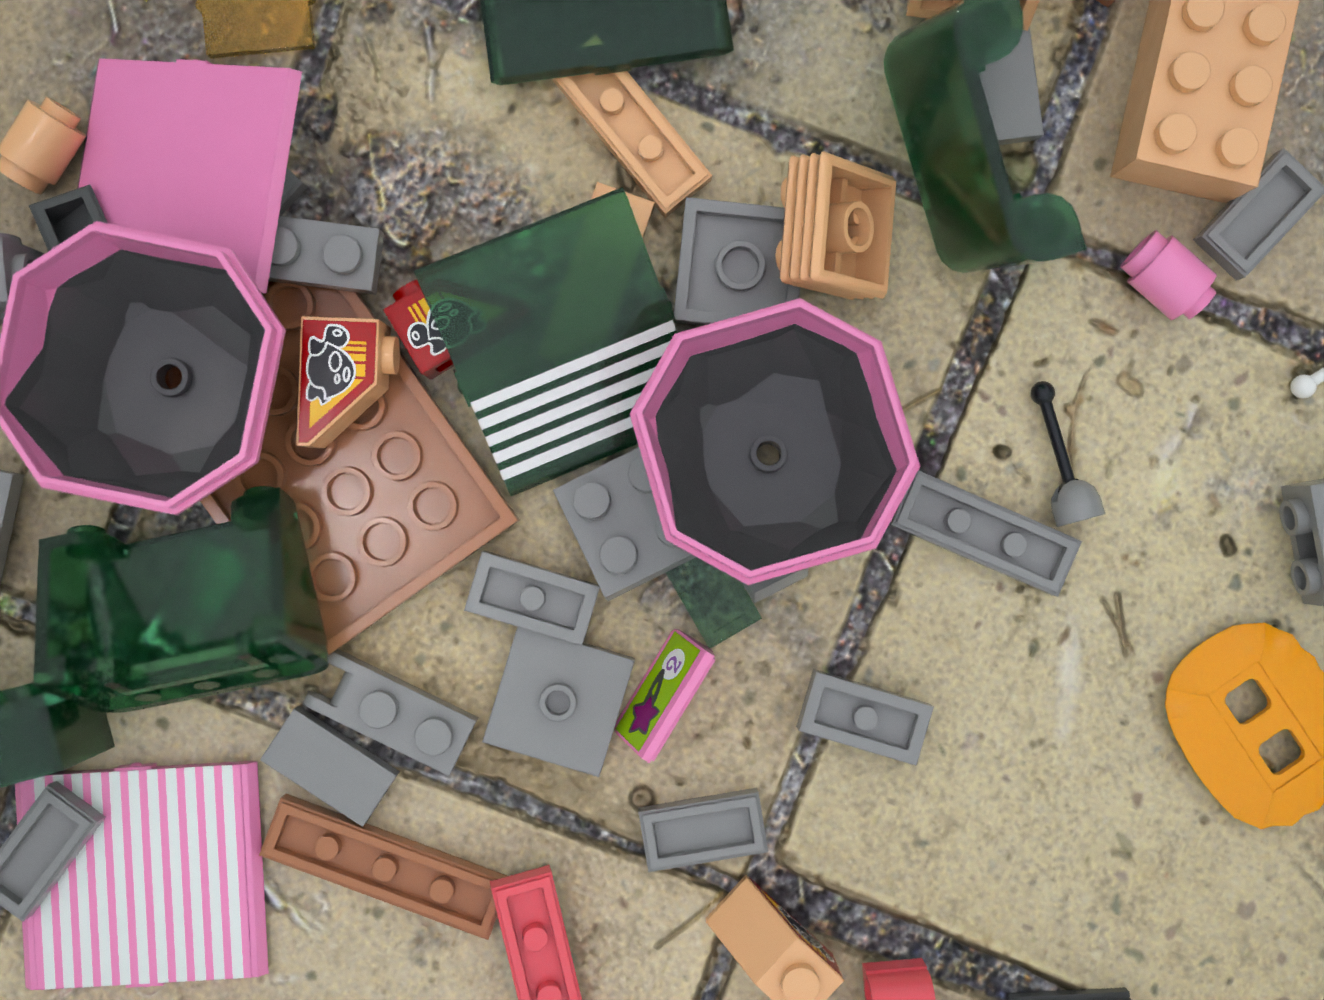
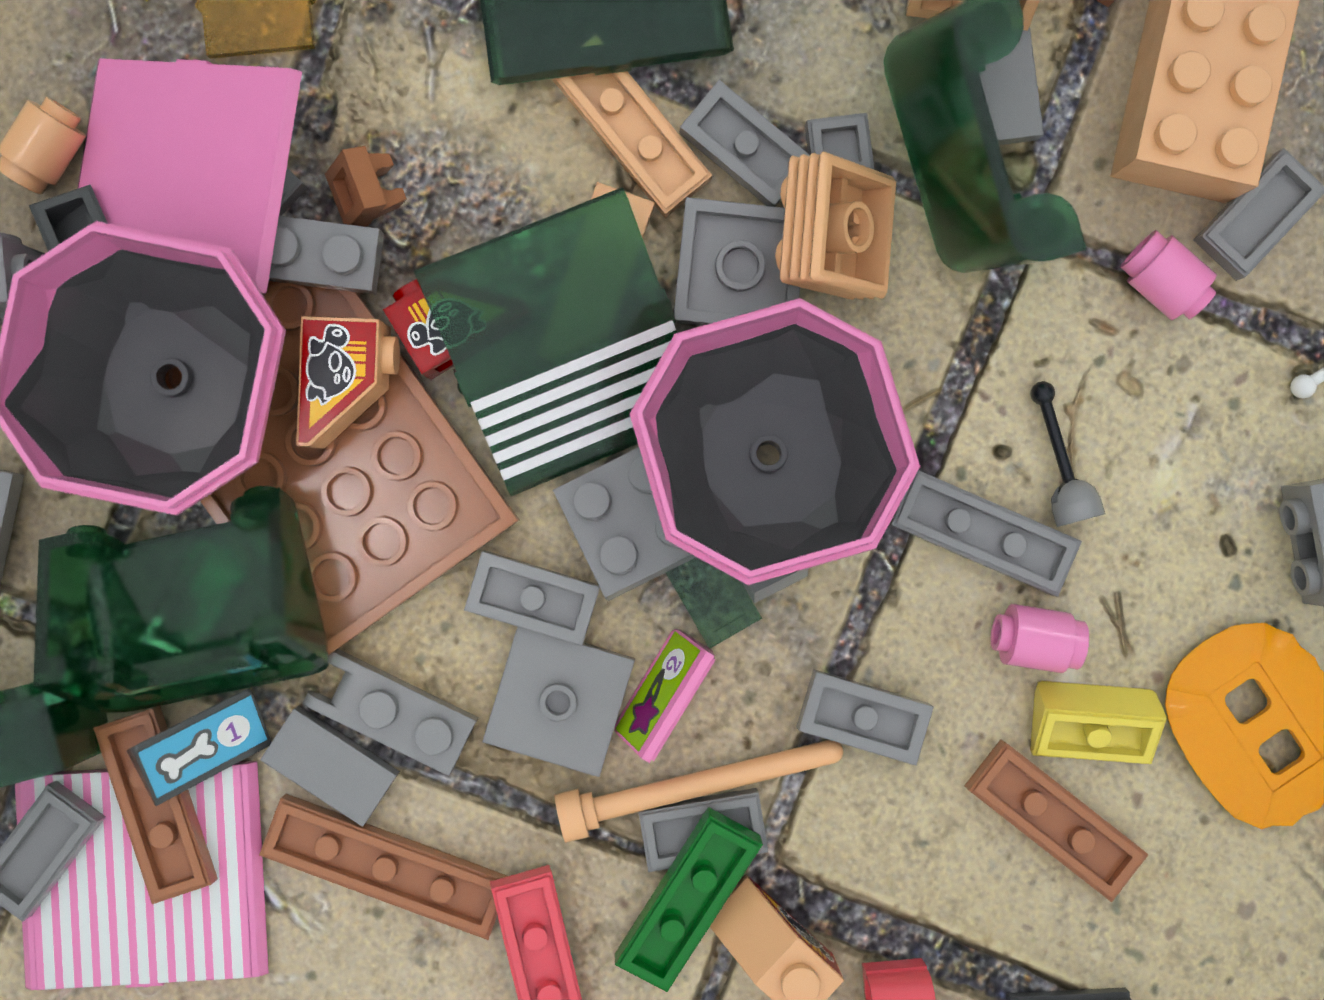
none -> nougat tile [93,705,218,904]
none -> slope [126,688,271,806]
none -> nougat tile [325,146,407,227]
none -> light nougat piece [554,740,843,843]
none -> green tile [615,807,763,992]
none -> light grey plate [679,80,810,207]
none -> light grey tile [805,113,874,169]
none -> nougat tile [964,739,1149,902]
none -> bright pink brick [991,604,1089,673]
none -> light yellow slope [1030,681,1167,764]

